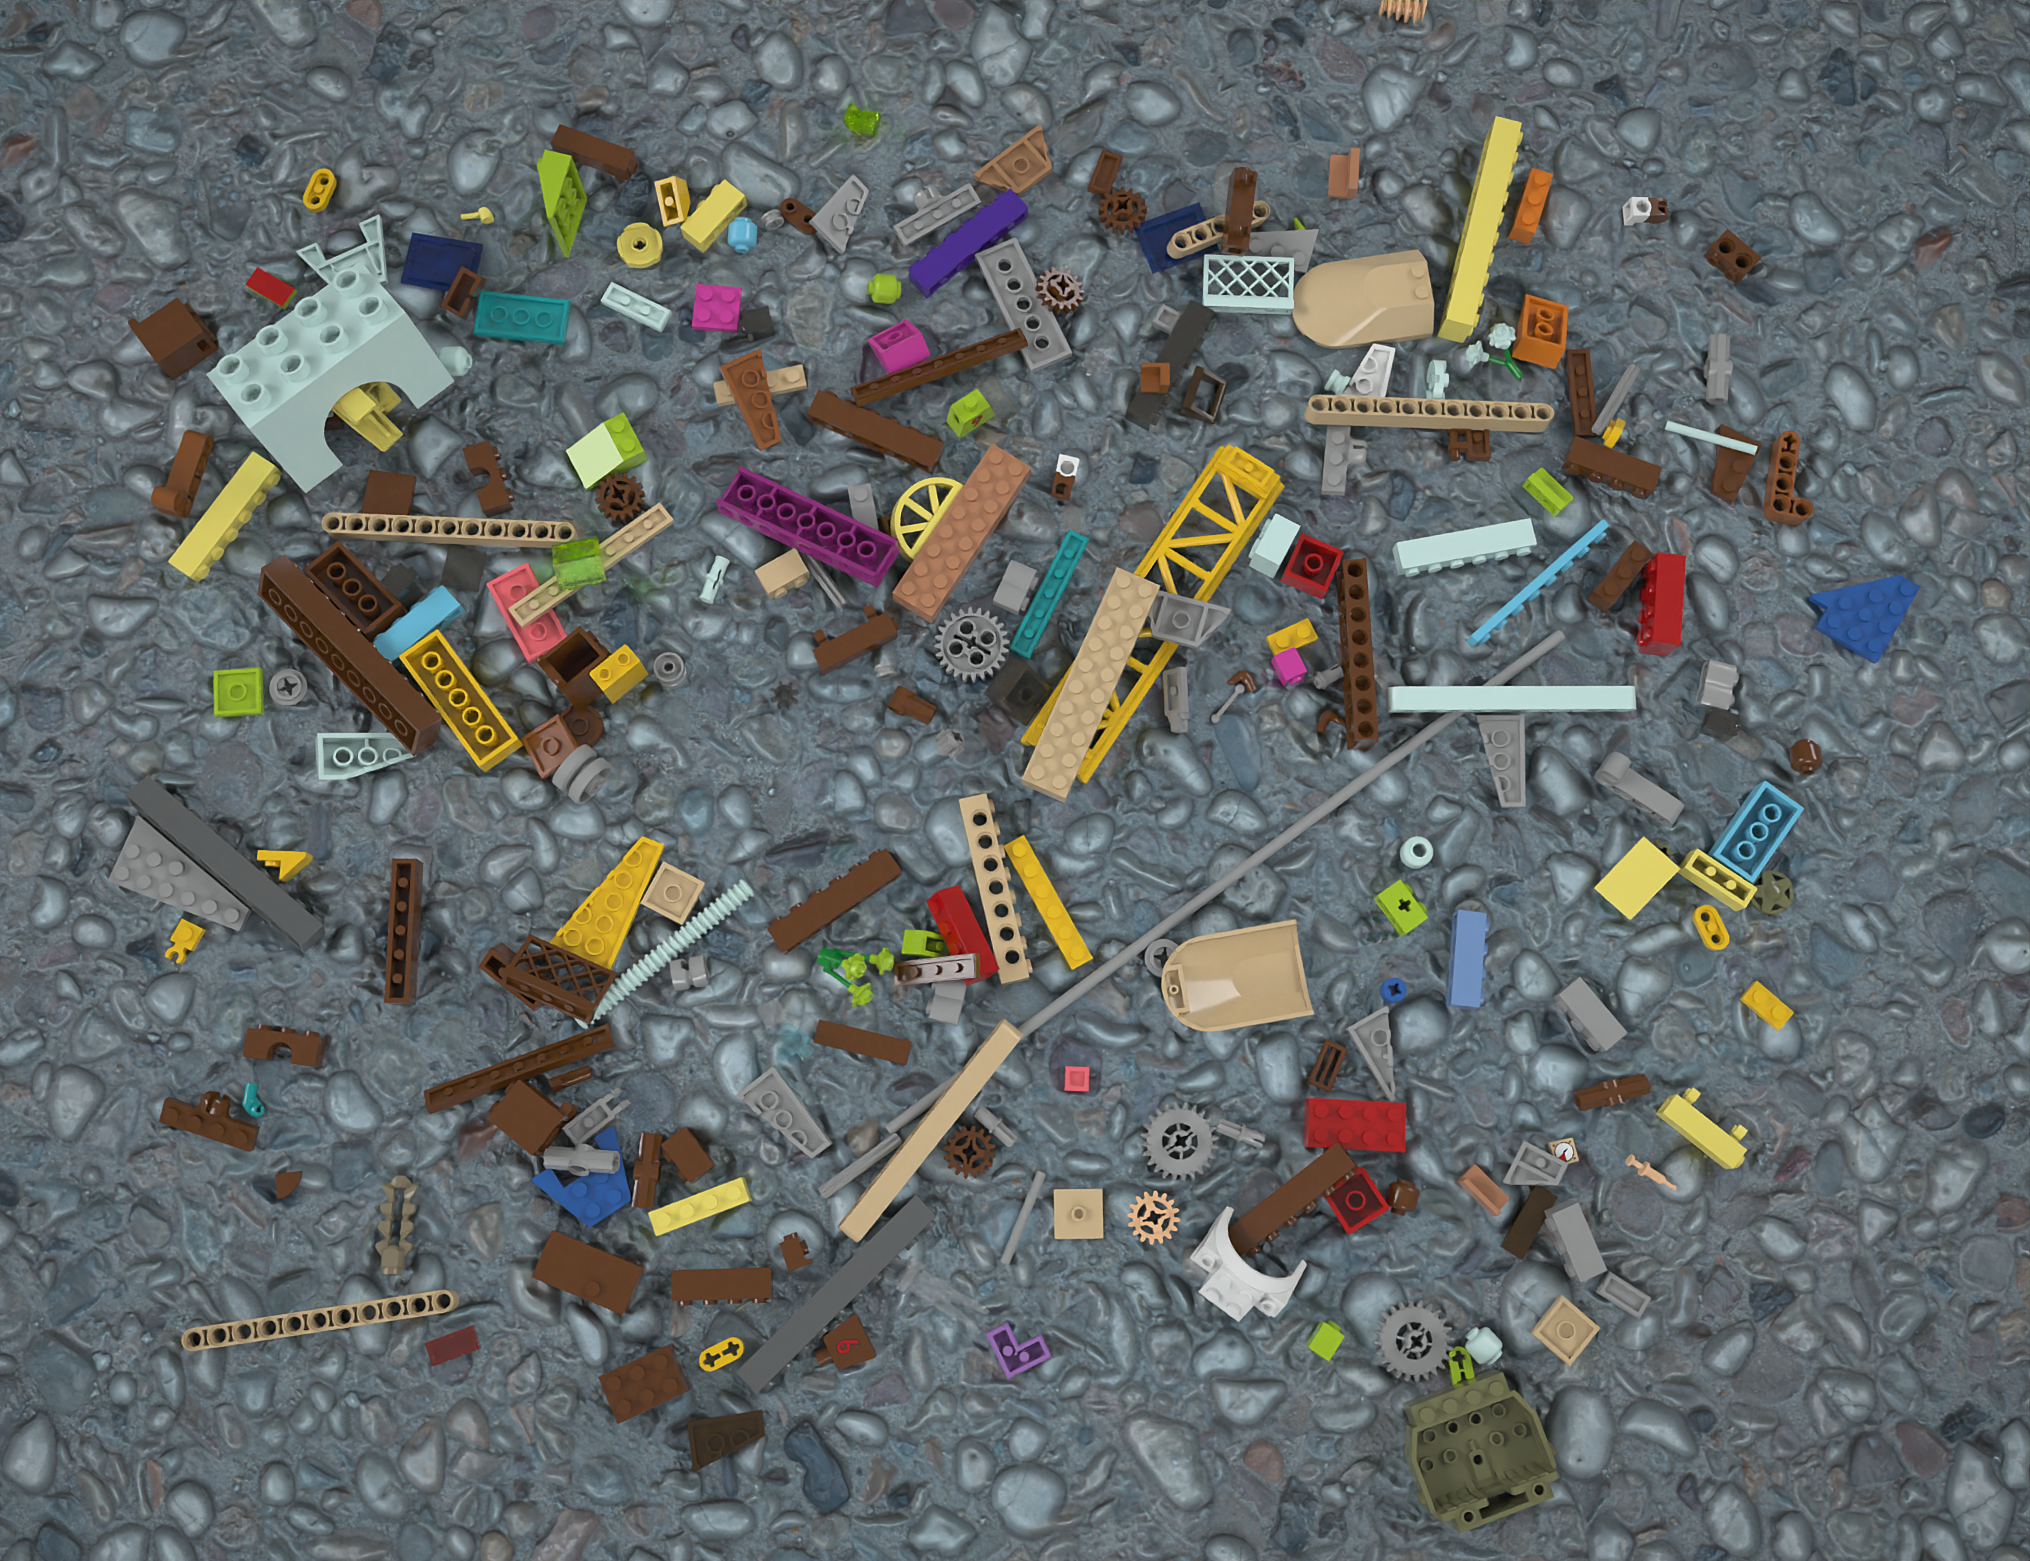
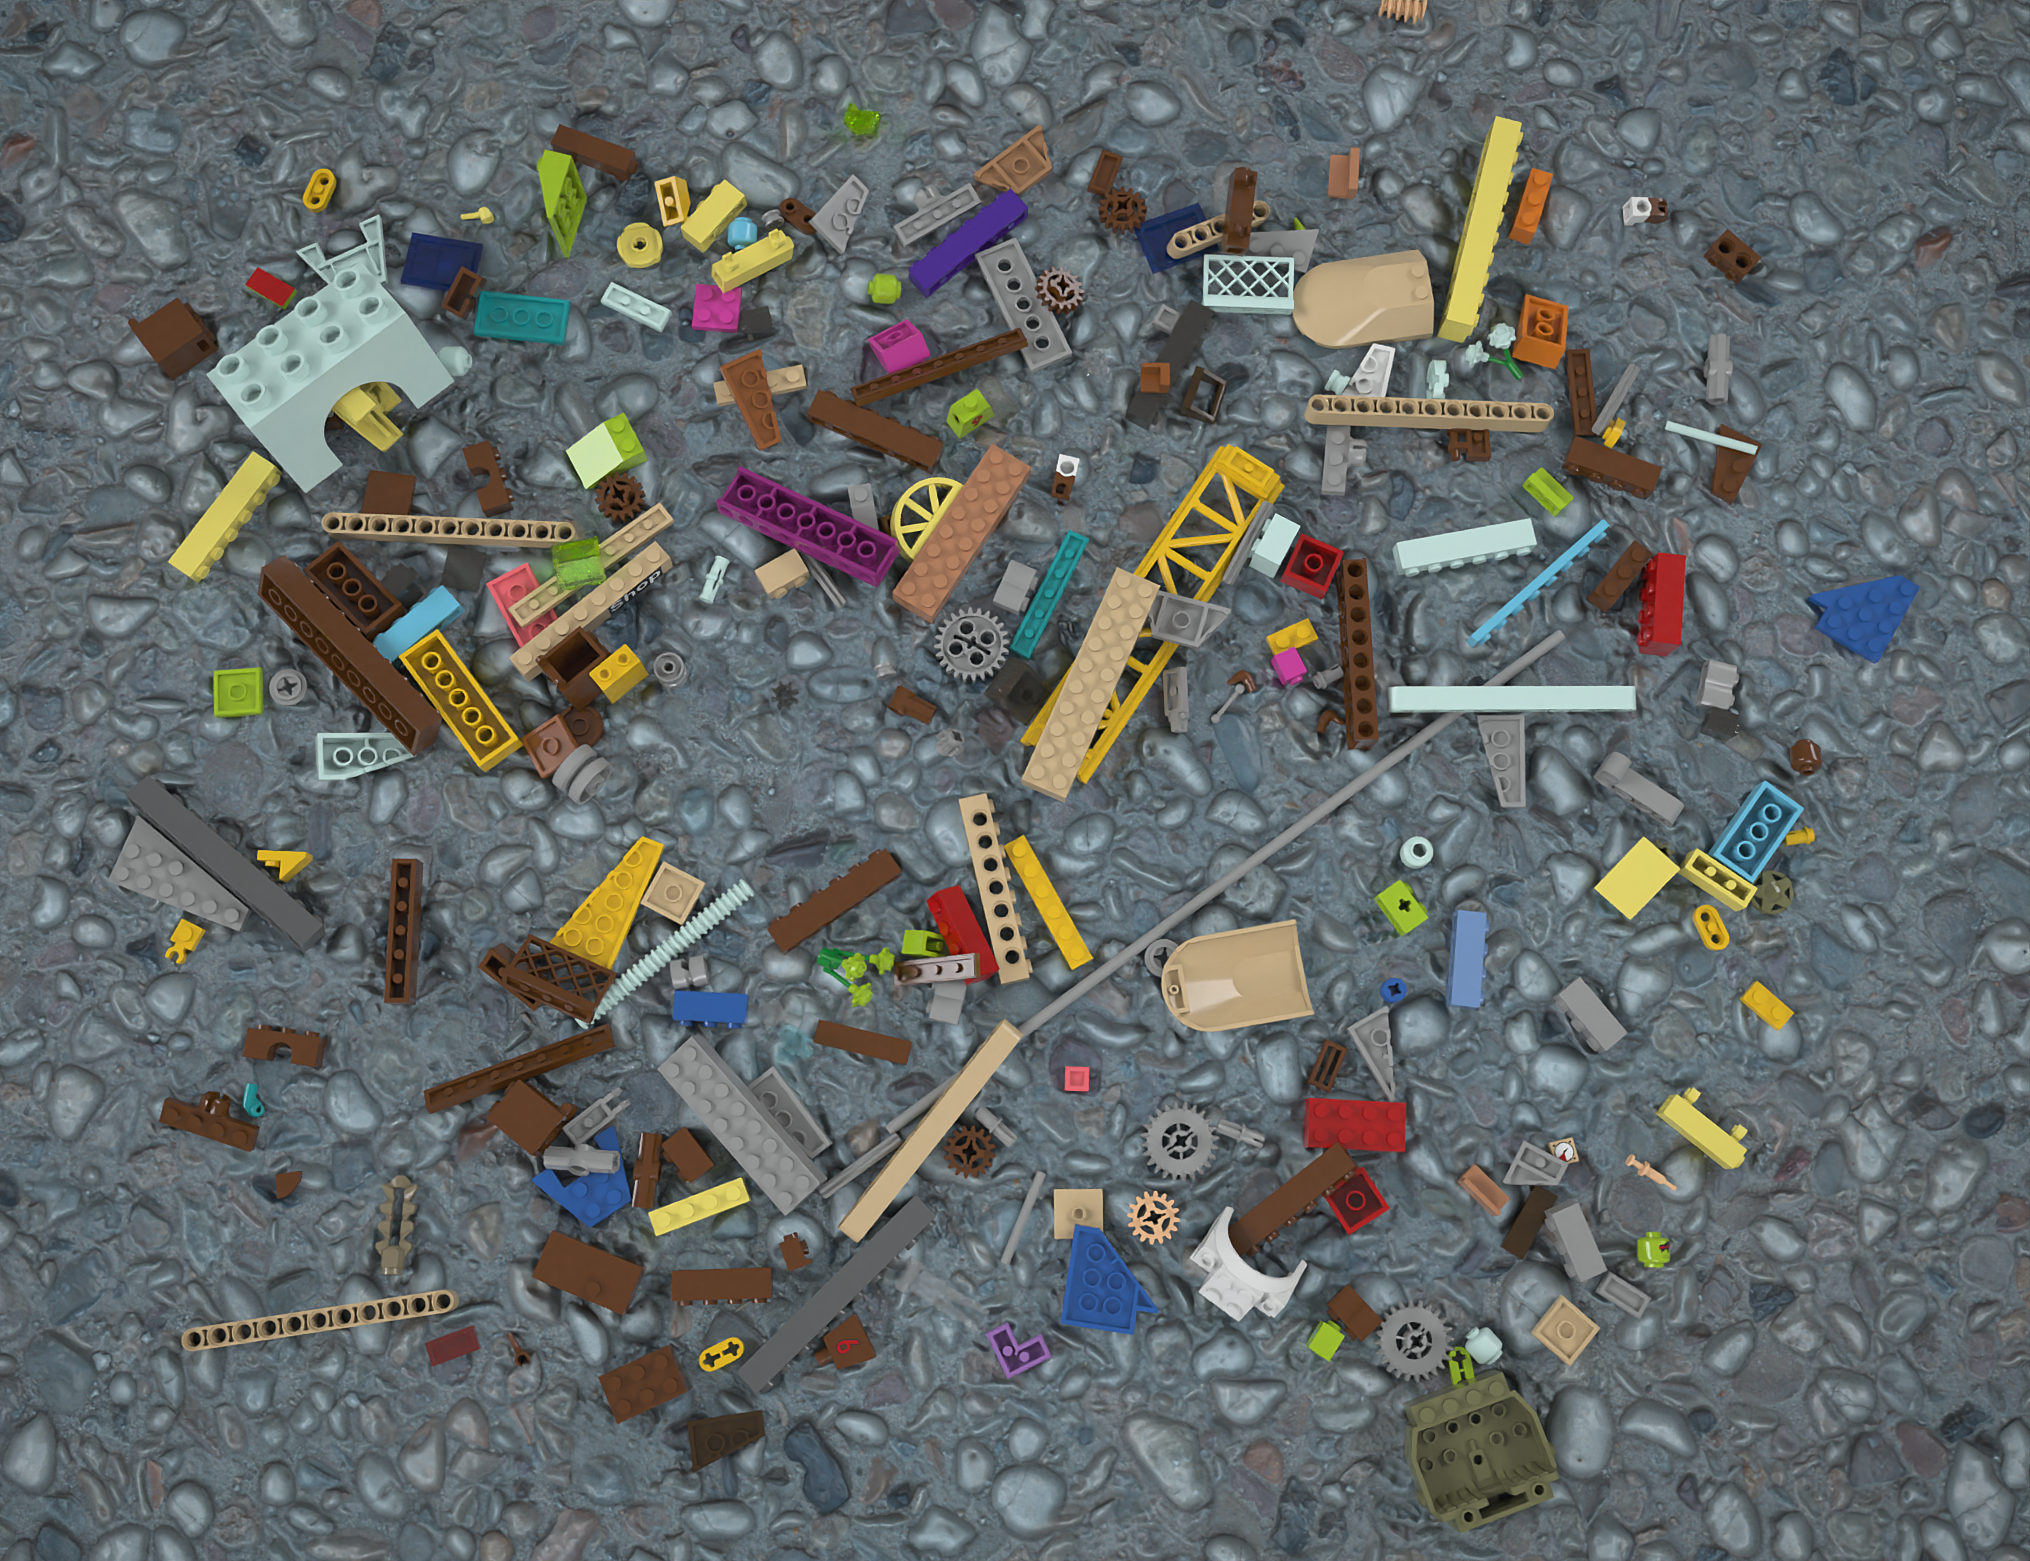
dark orange beam [151,429,213,519] -> none
reddish brown piece [549,1065,593,1093] -> none
reddish brown brick [812,604,900,675] -> none
reddish brown head [1385,1178,1420,1216] -> none
reddish brown piece [1574,1074,1650,1111] -> none
dark orange beam [1763,431,1814,525] -> none
none -> reddish brown hand [506,1332,531,1367]
none -> tan brick [509,541,673,682]
none -> light grey brick [657,1034,828,1216]
none -> blue brick [673,990,750,1029]
none -> light yellow brick [711,229,794,294]
none -> blue wing [1060,1224,1158,1335]
none -> light grey axle [1222,501,1274,585]
none -> reddish brown brick [1325,1284,1383,1342]
none -> lime head [1637,1232,1670,1268]
none -> yellow pin [1782,826,1815,847]

